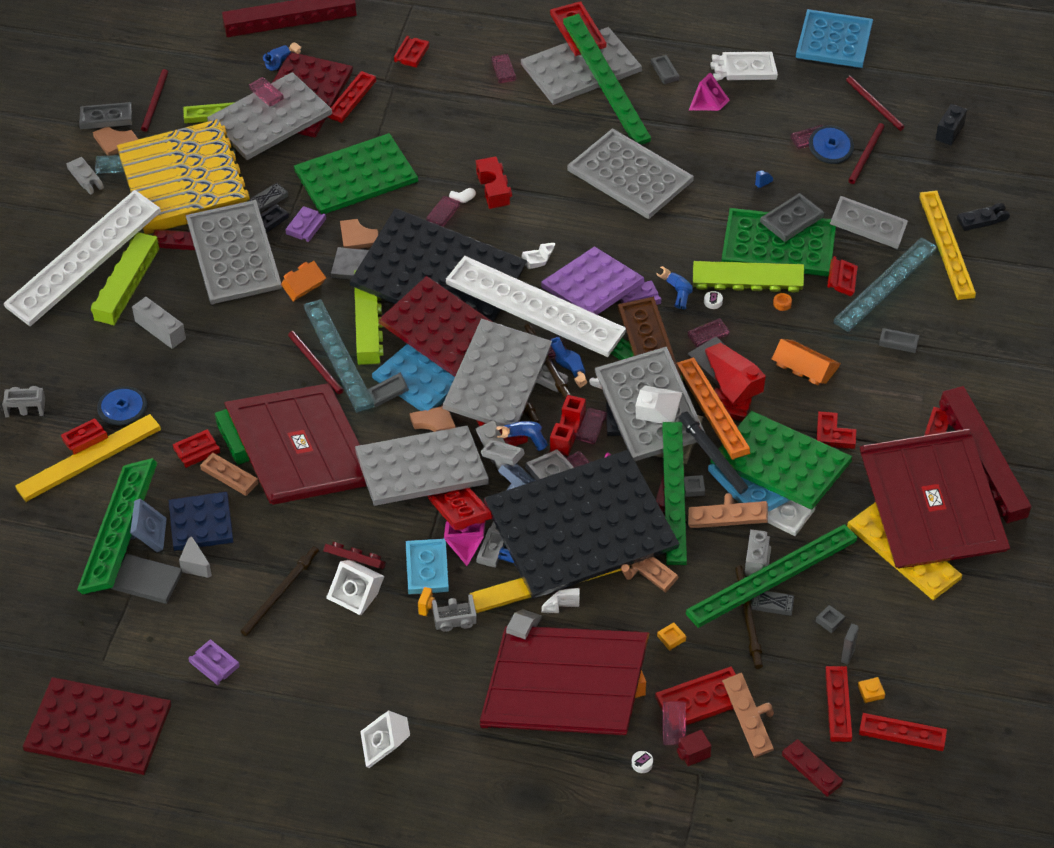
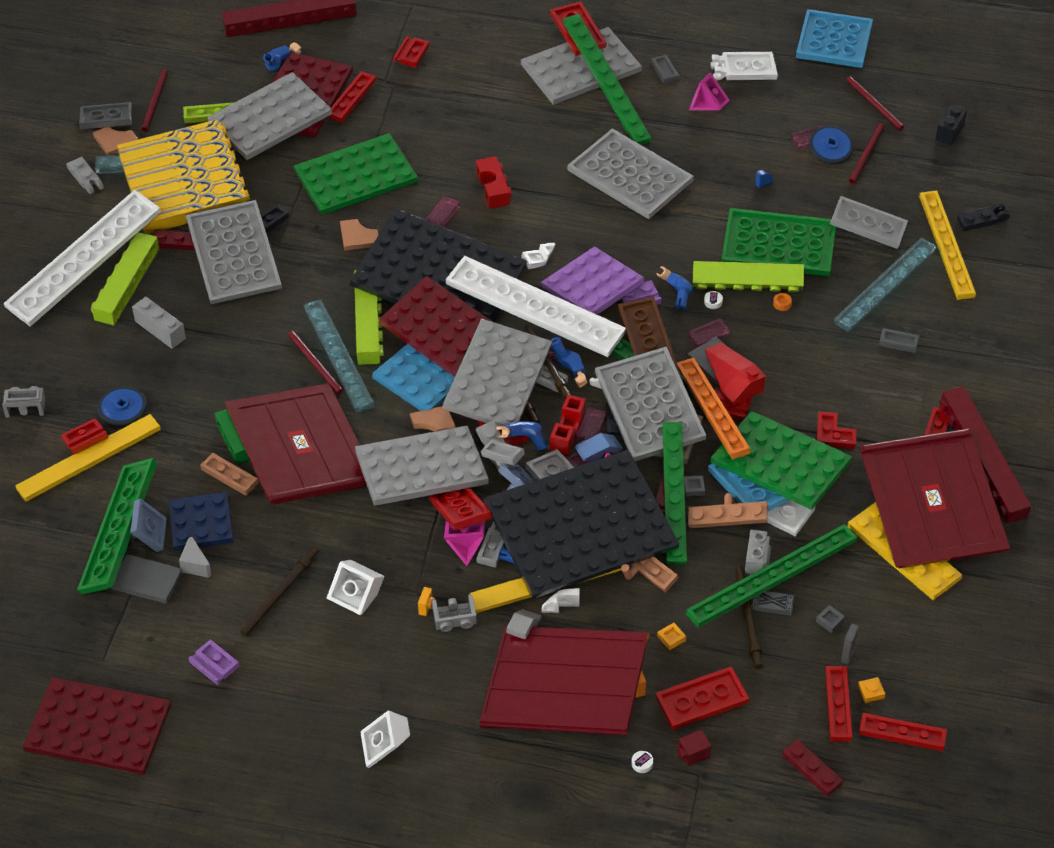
red plate [173,429,220,468] -> none
clear pink tile [249,77,284,107] -> none
tile [249,183,288,213] -> none
orange brick [281,261,326,302] -> none
medium lavender plate [286,206,326,242] -> none
dark red plate [323,542,386,569] -> none
flat silver tile [331,247,369,280] -> none
dark grey tile [367,372,409,407] -> none
medium azure plate [406,539,449,594] -> none
white arm [449,188,476,203] -> none
clear pink tile [491,54,516,83] -> none
white slope [635,386,682,423] -> none
clear pink tile [663,701,686,745] -> none
black axle [679,411,748,494] -> none
nougat plate [722,672,774,758] -> none
dark grey tile [760,193,824,242] -> none
orange slope [772,339,841,385] -> none
red plate [827,256,858,296] -> none
none -> medium blue slope [575,433,623,462]

